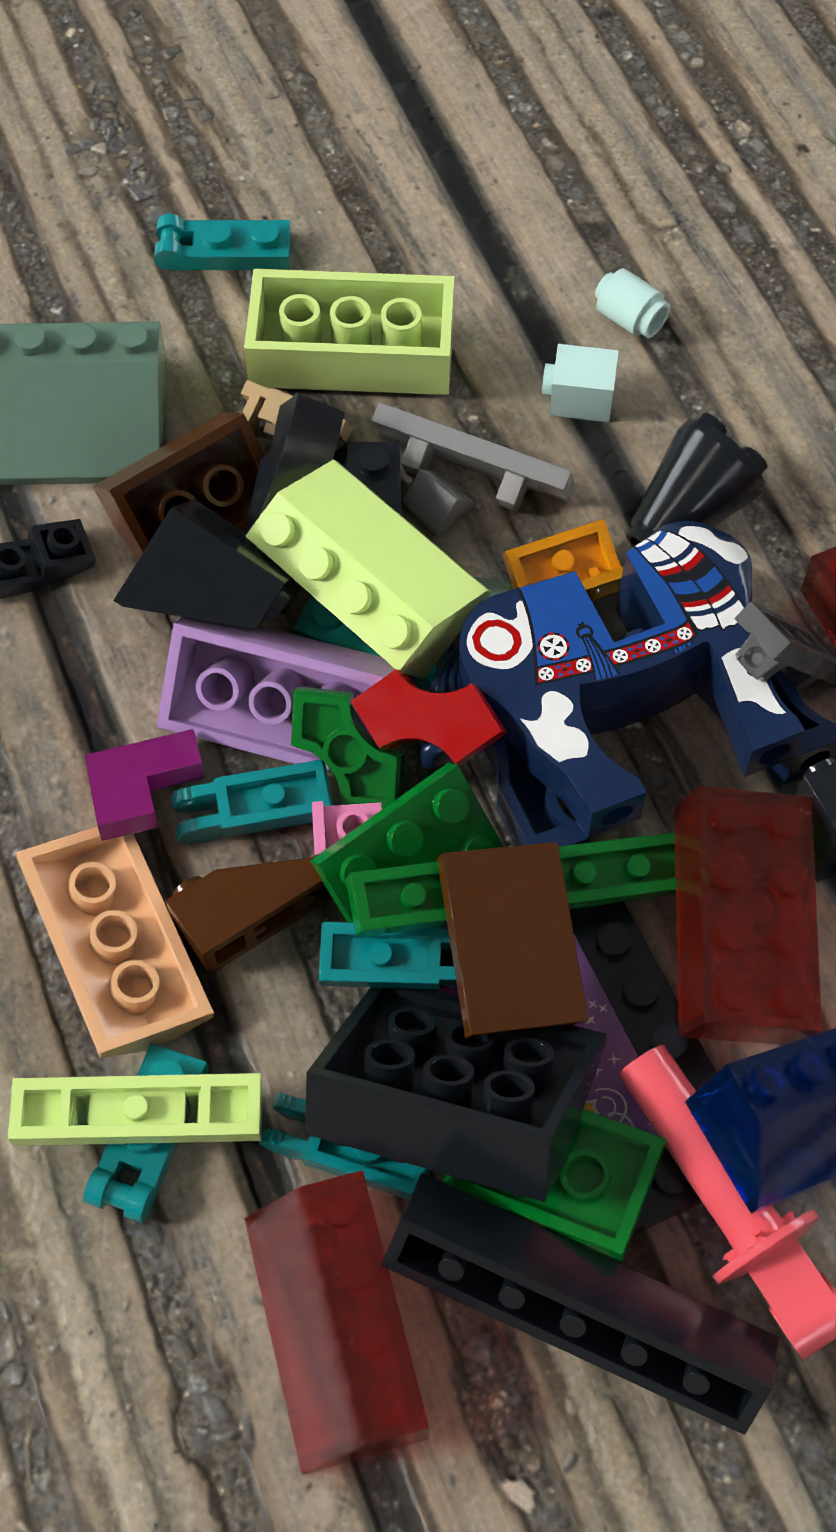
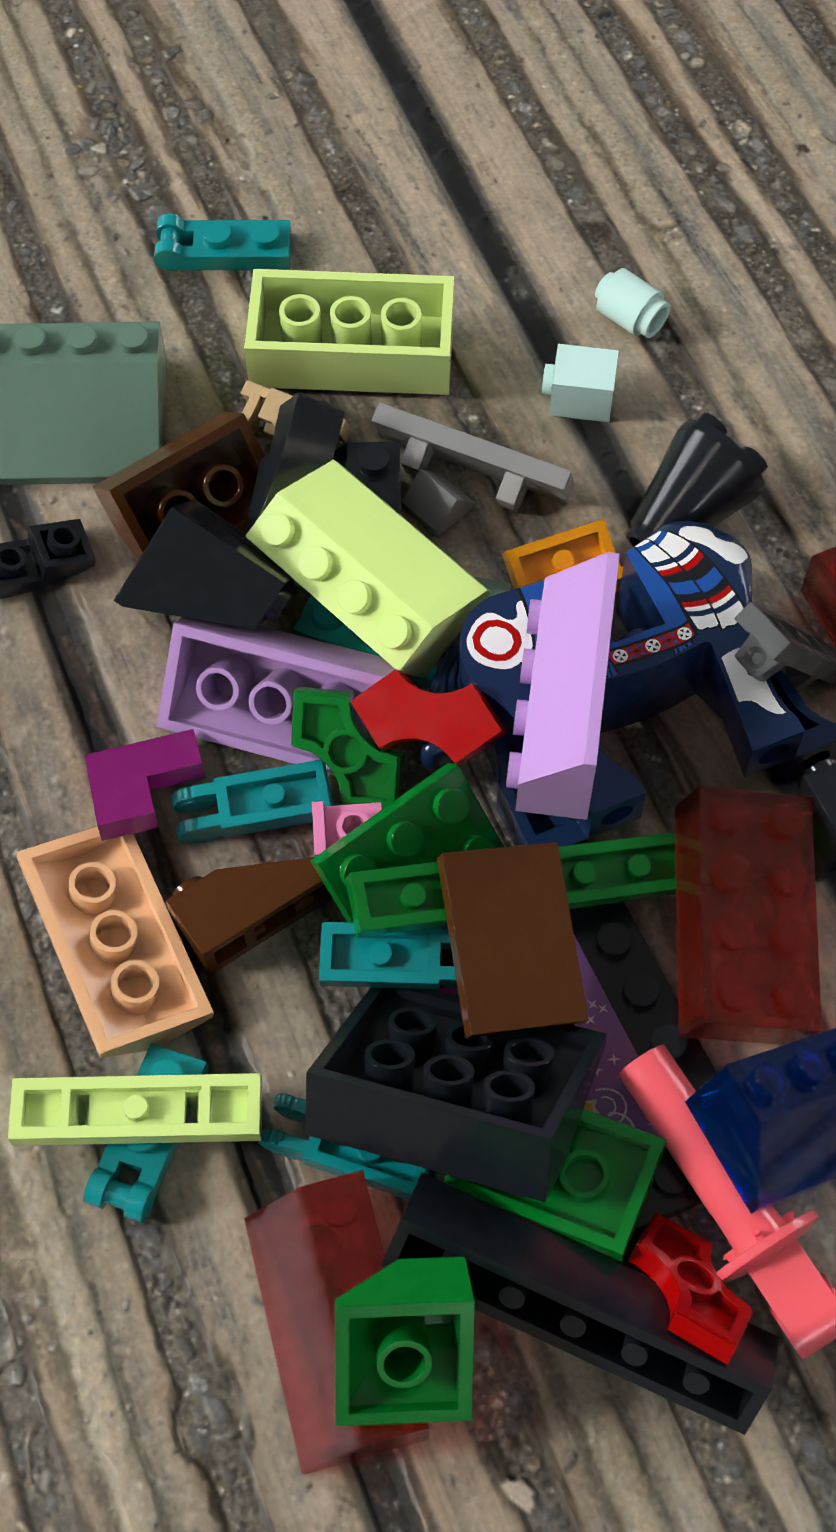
none -> green slope [335,1257,475,1427]
none -> lavender slope [506,552,620,820]
none -> red tile [628,1212,753,1365]

